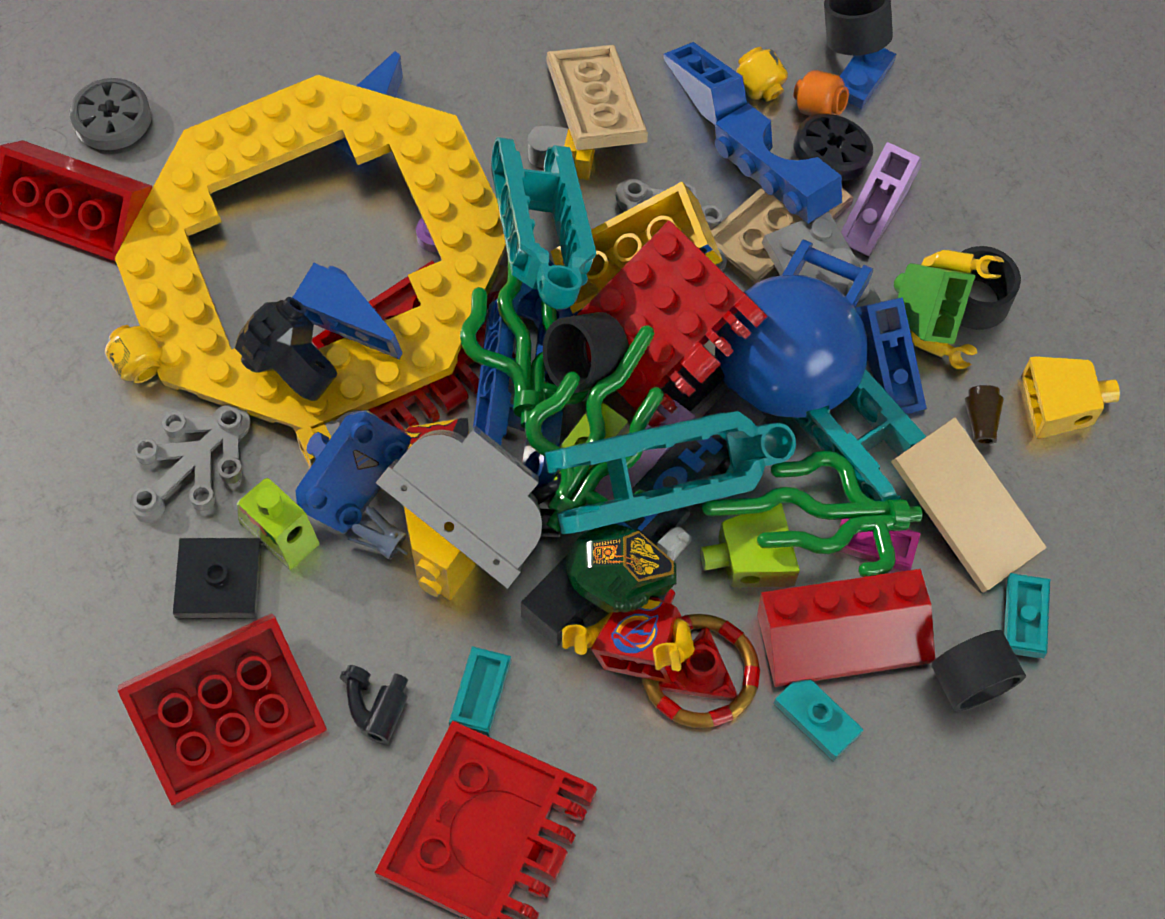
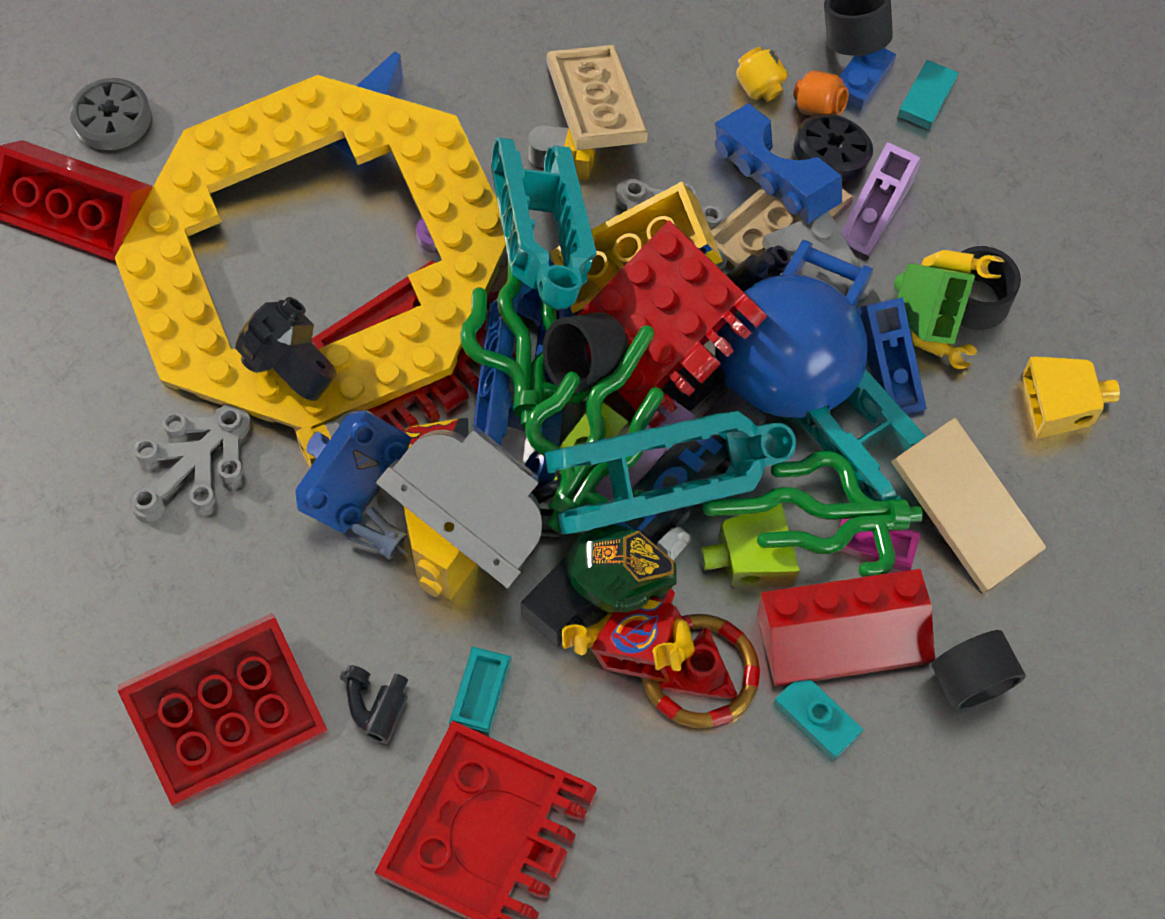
yellow head [105,325,162,383] -> none
black plate [173,538,262,618] -> none
lime torso [237,478,320,571] -> none
blue slope [292,263,403,359] -> none
blue slope [663,42,747,125] -> none
dark brown cone [965,385,1004,445] -> none
teal plate [1004,573,1051,659] -> none
none -> black plant [726,245,791,292]
none -> teal tile [898,60,959,130]

